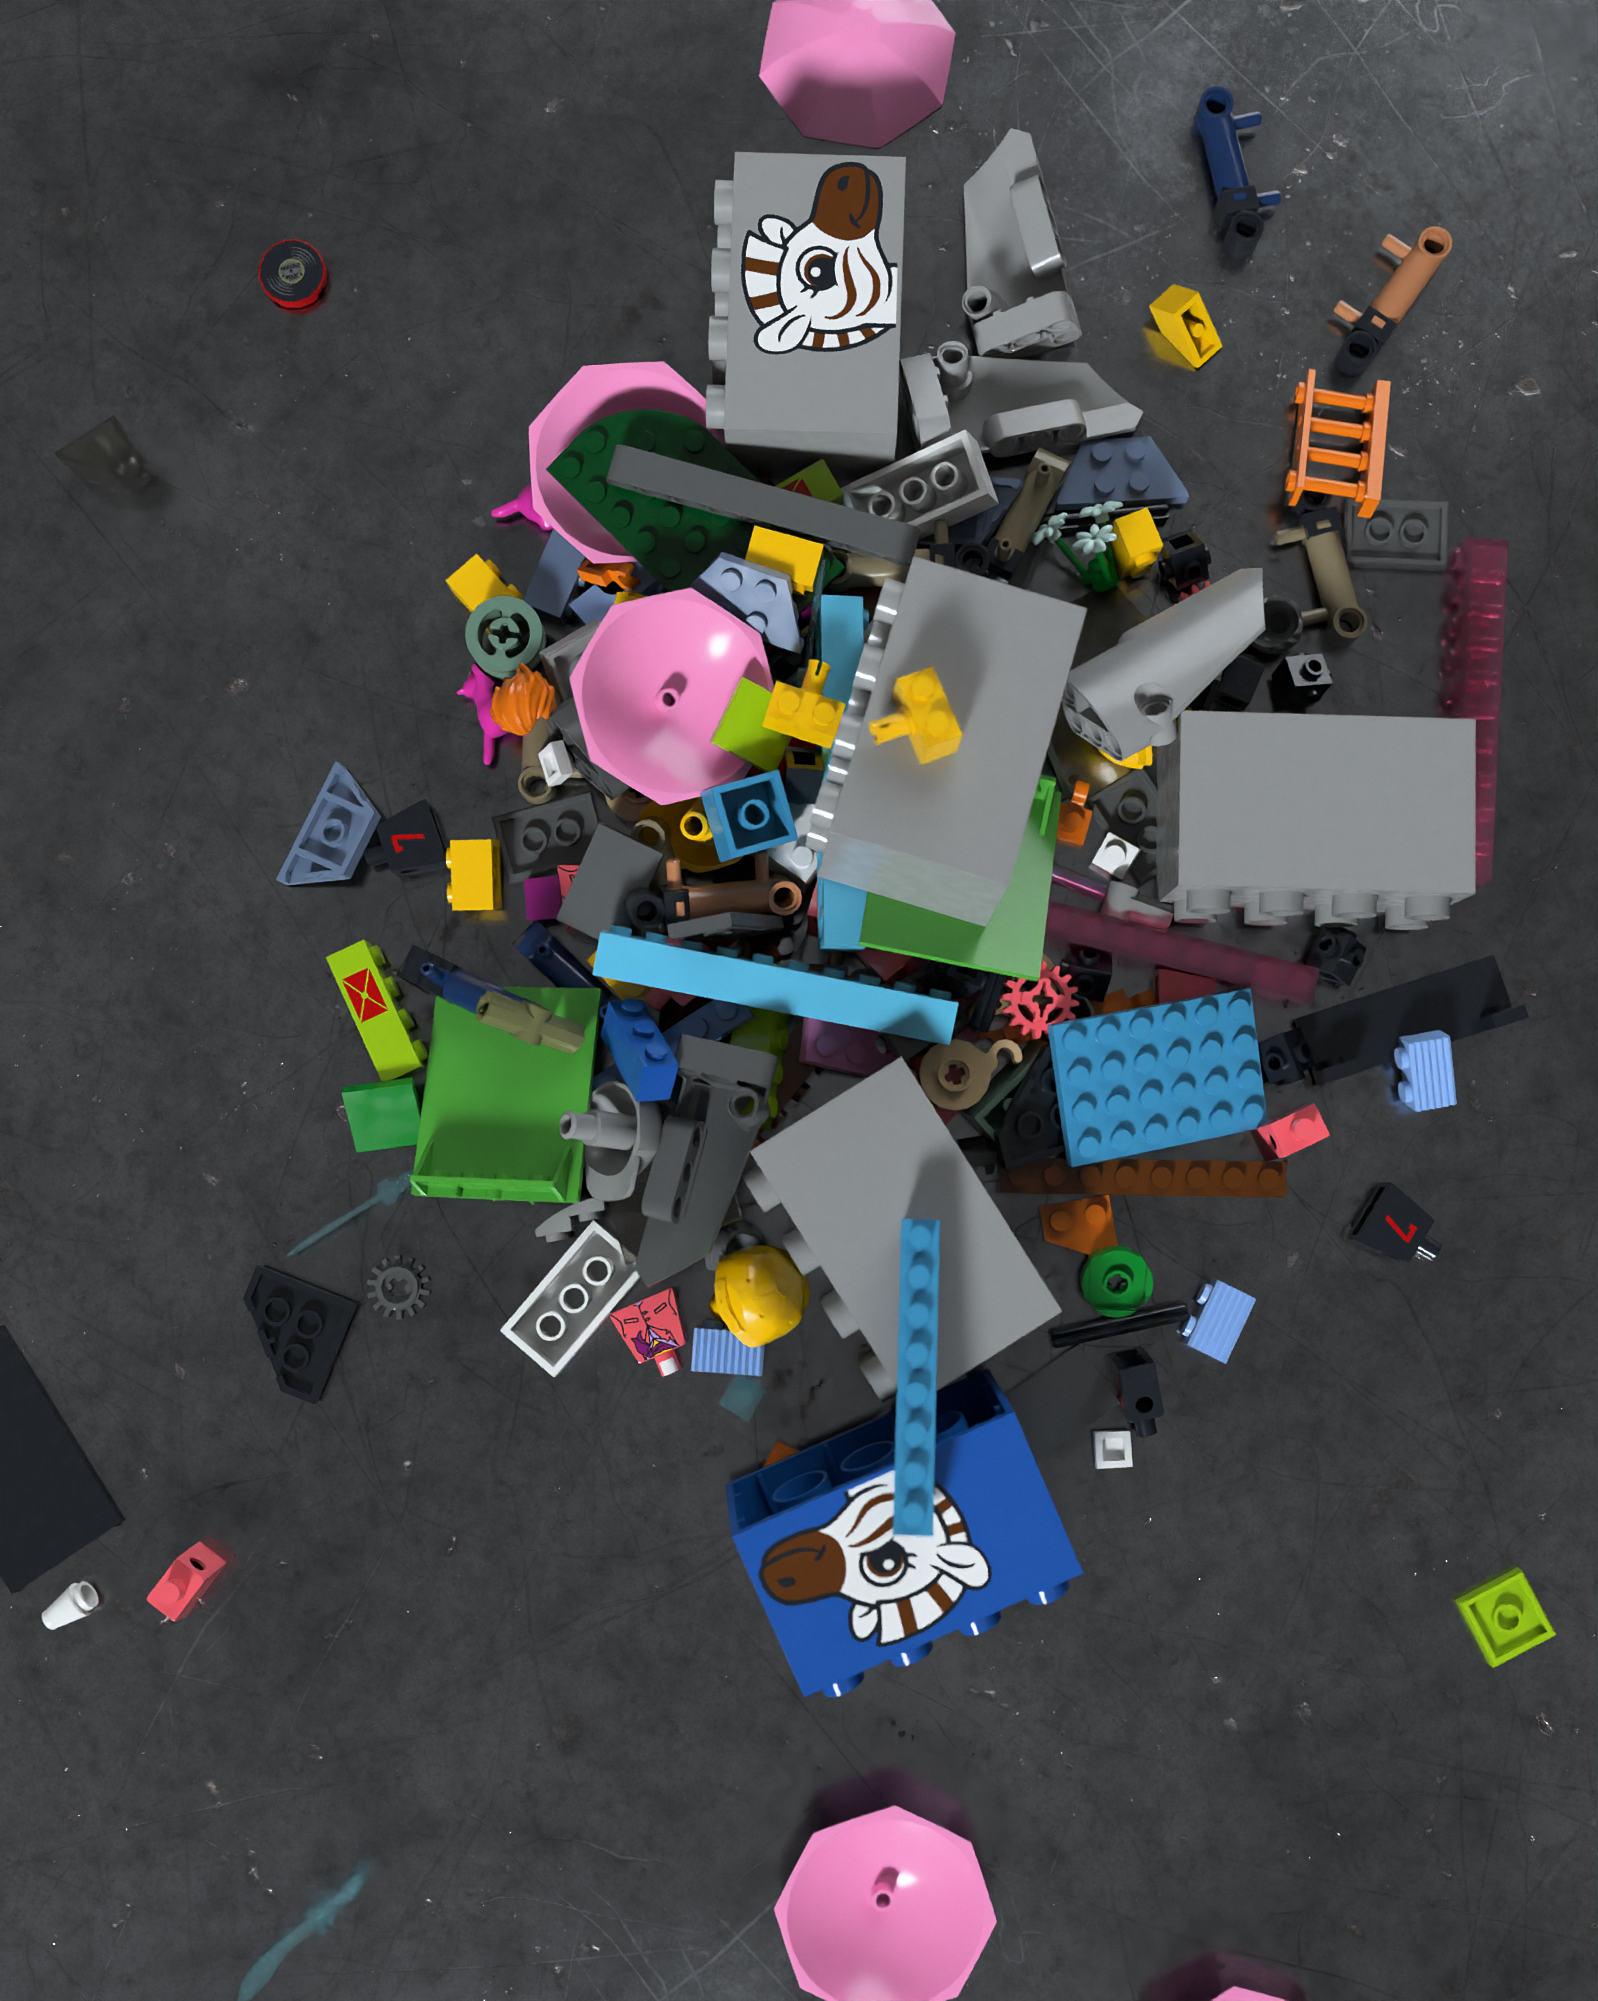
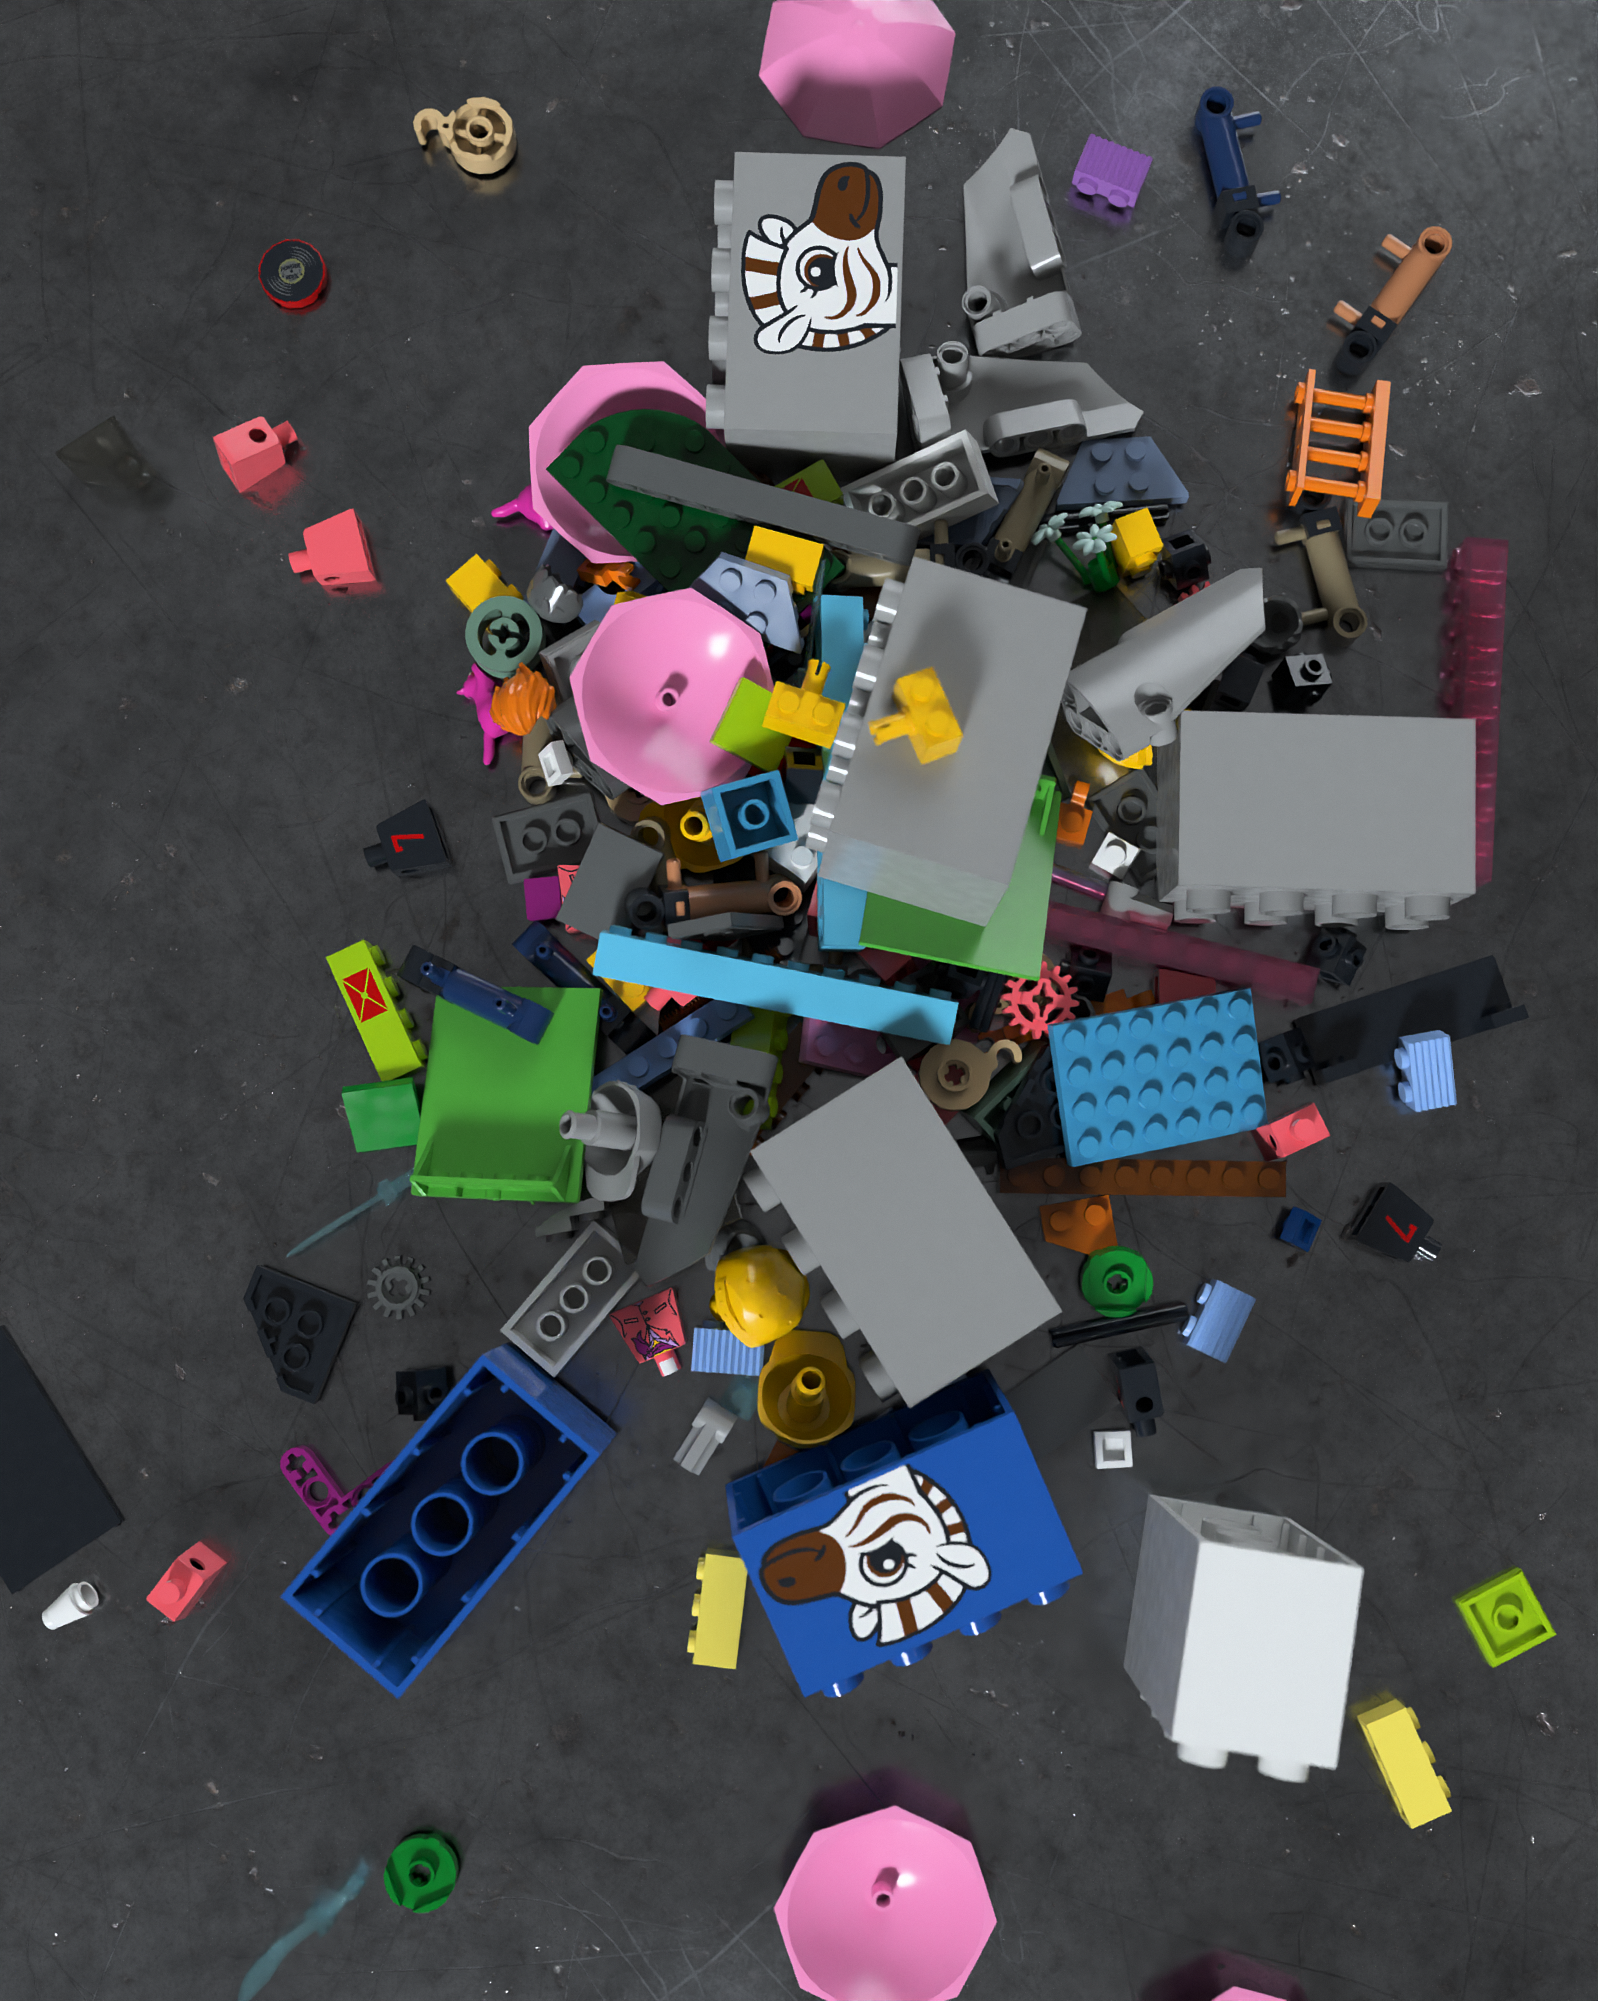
sand blue wing [276,761,381,885] -> none
yellow brick [446,839,502,911] -> none
olive piece [476,990,585,1055] -> none
blue brick [601,999,679,1102] -> none
dark azure brick [893,1219,940,1537] -> none
yellow slope [1149,284,1222,368] -> none
none -> coral torso [213,416,298,493]
none -> blue brick [280,1342,618,1699]
none -> magenta beam [280,1445,395,1536]
none -> coral torso [288,509,376,585]
none -> green plate [384,1833,459,1913]
none -> black brick [395,1367,449,1421]
none -> tan piece [413,97,517,174]
none -> dark grey hair [526,564,583,623]
none -> light grey piece [673,1398,738,1475]
none -> light yellow brick [687,1548,748,1669]
none -> yellow piece [758,1330,856,1449]
none -> medium lavender brick [1072,134,1153,208]
none -> white brick [1123,1495,1363,1782]
none -> blue plate [1279,1206,1322,1252]
none -> light yellow brick [1357,1699,1452,1829]

